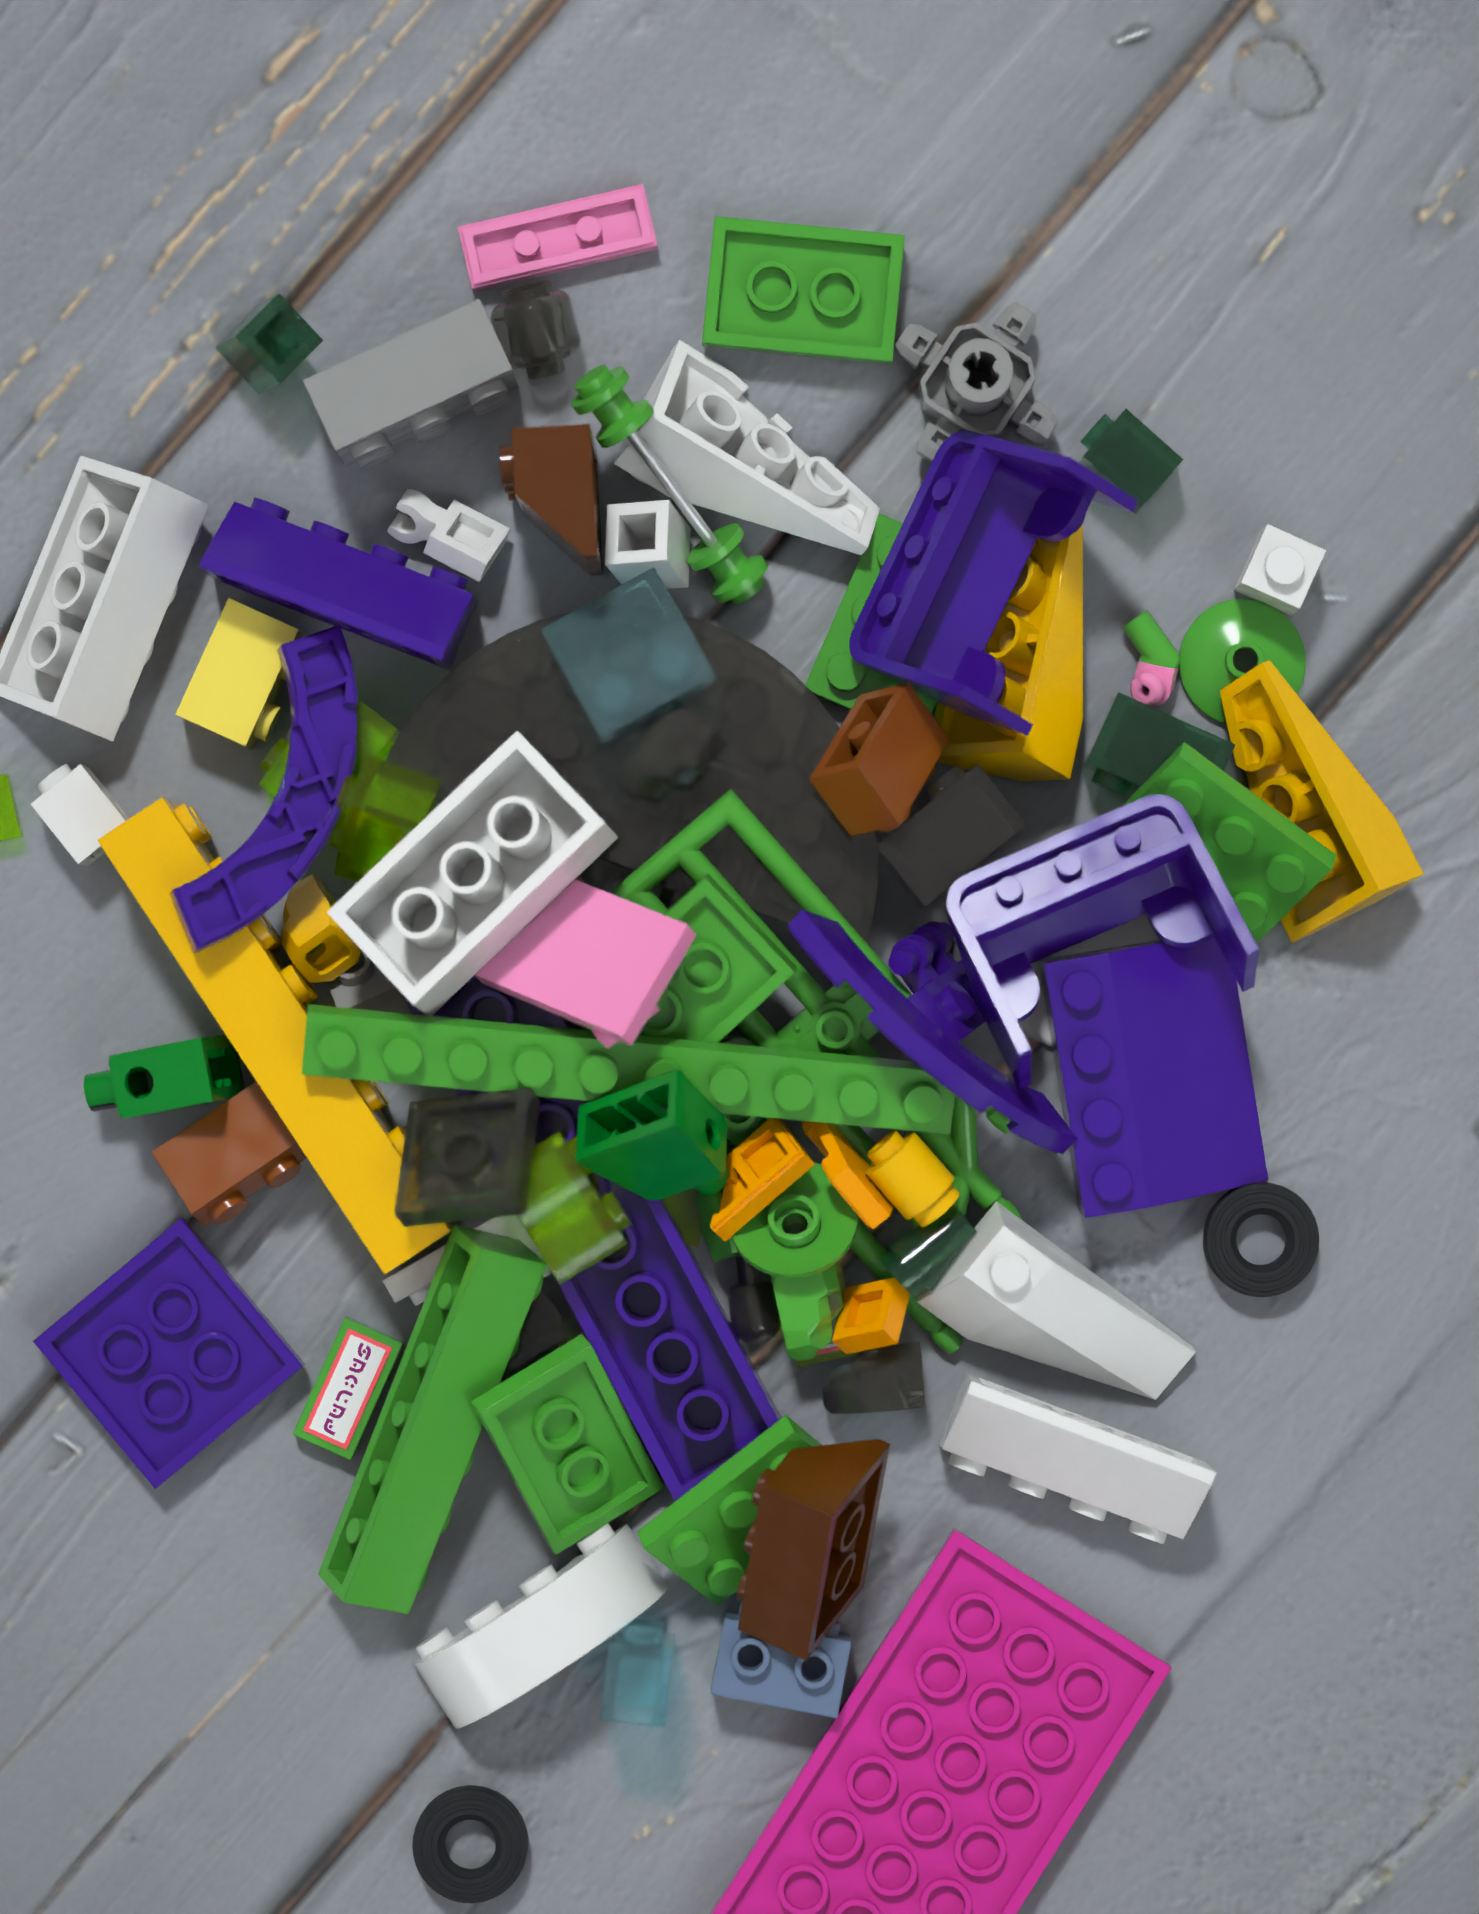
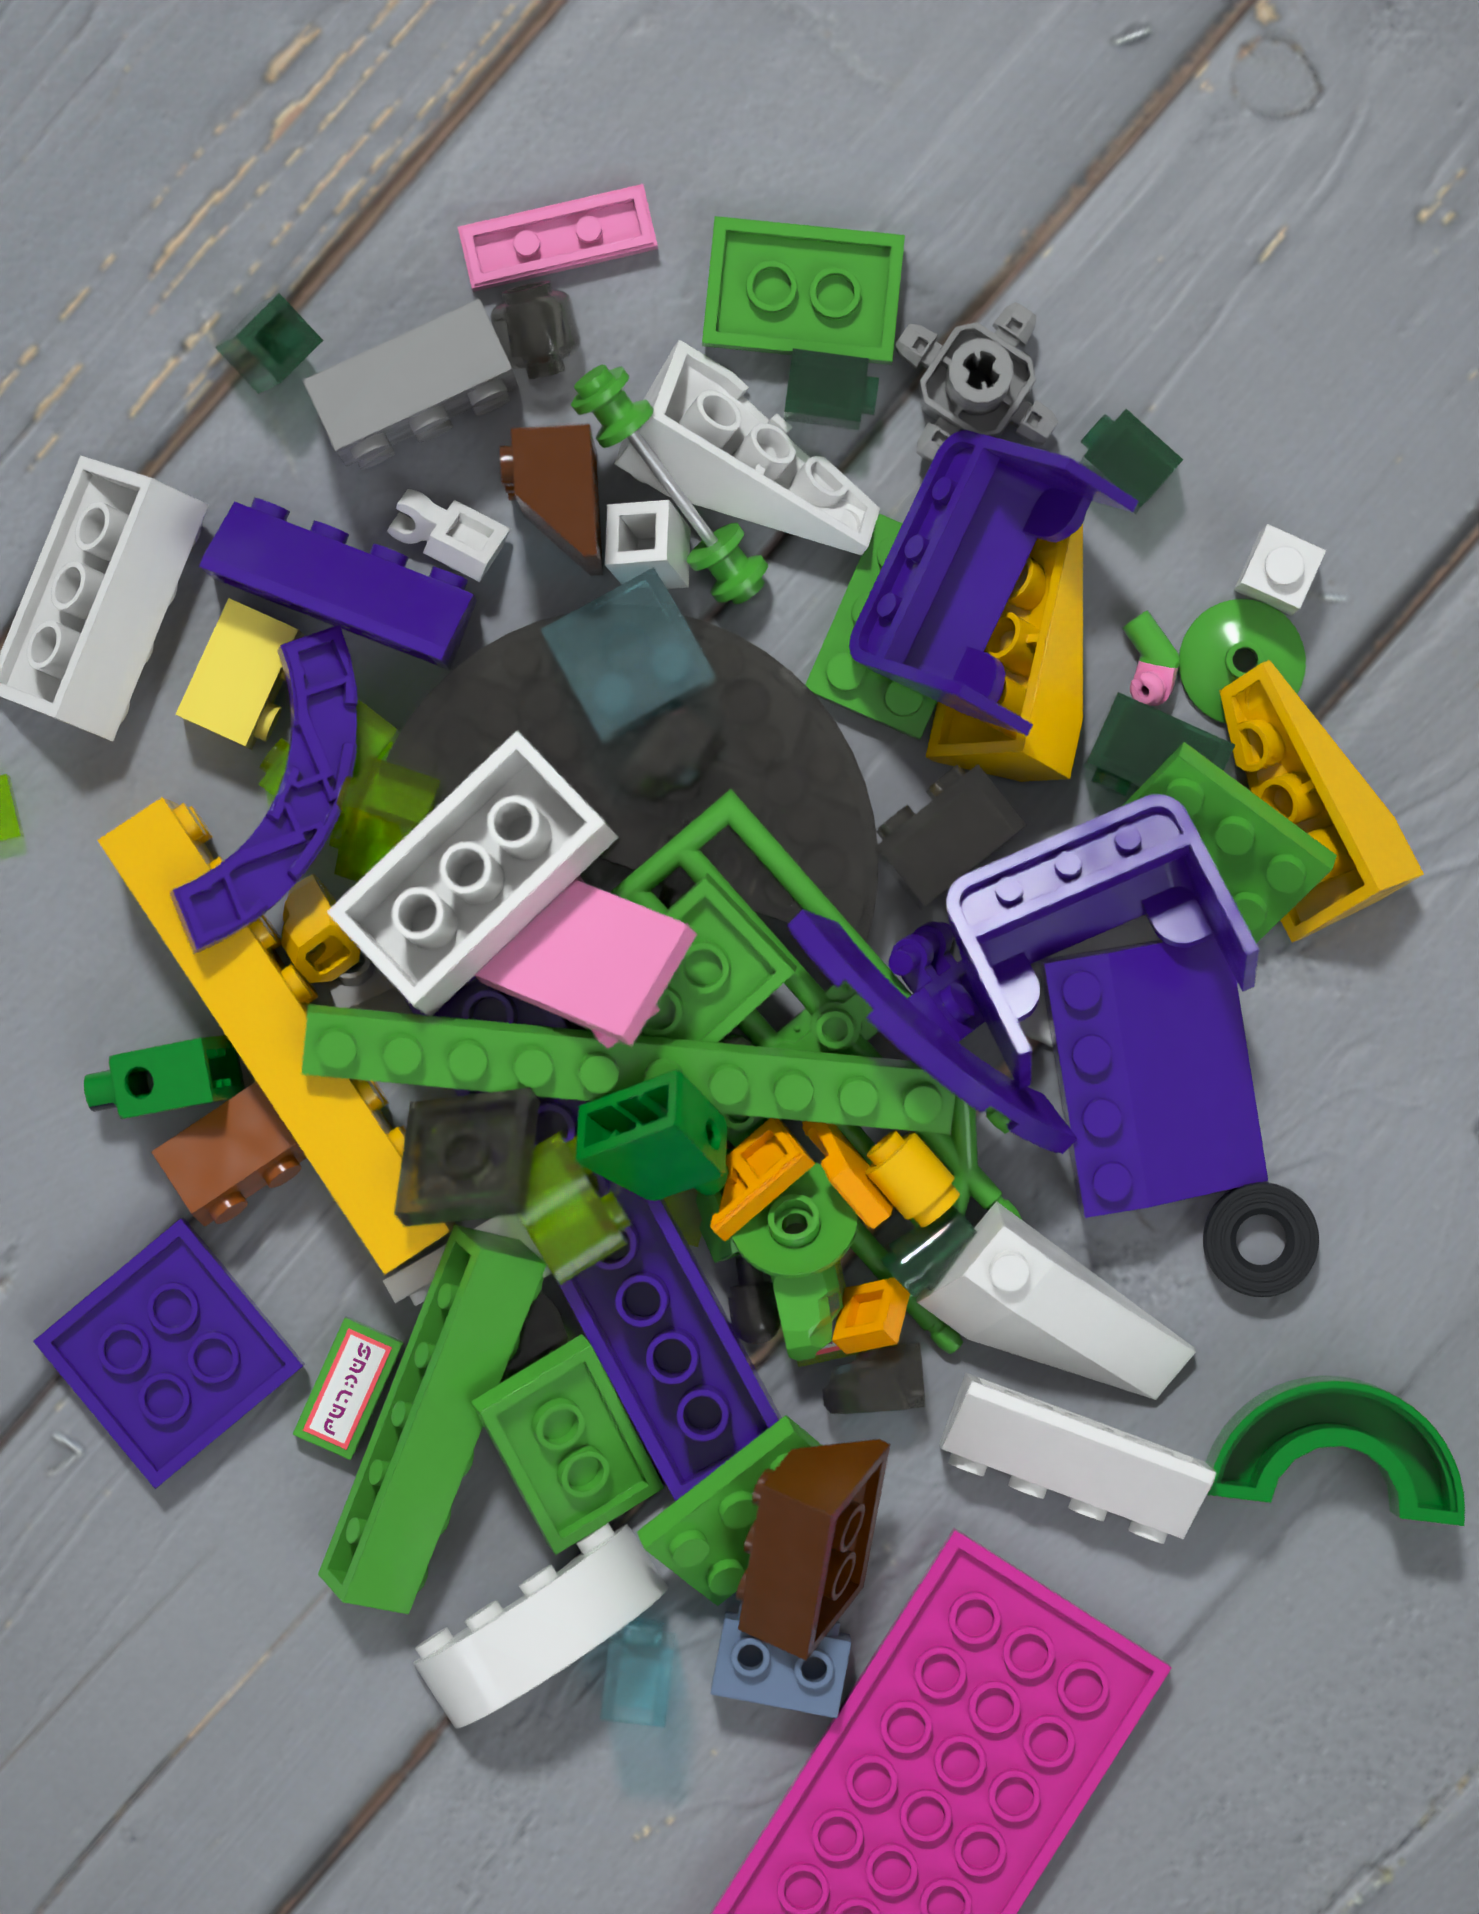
white brick [31,764,130,866] -> none
black tyre [412,1785,528,1903] -> none
dark orange brick [809,682,950,836] -> none
none -> clear green brick [784,348,879,430]
none -> green brick [1206,1376,1465,1526]

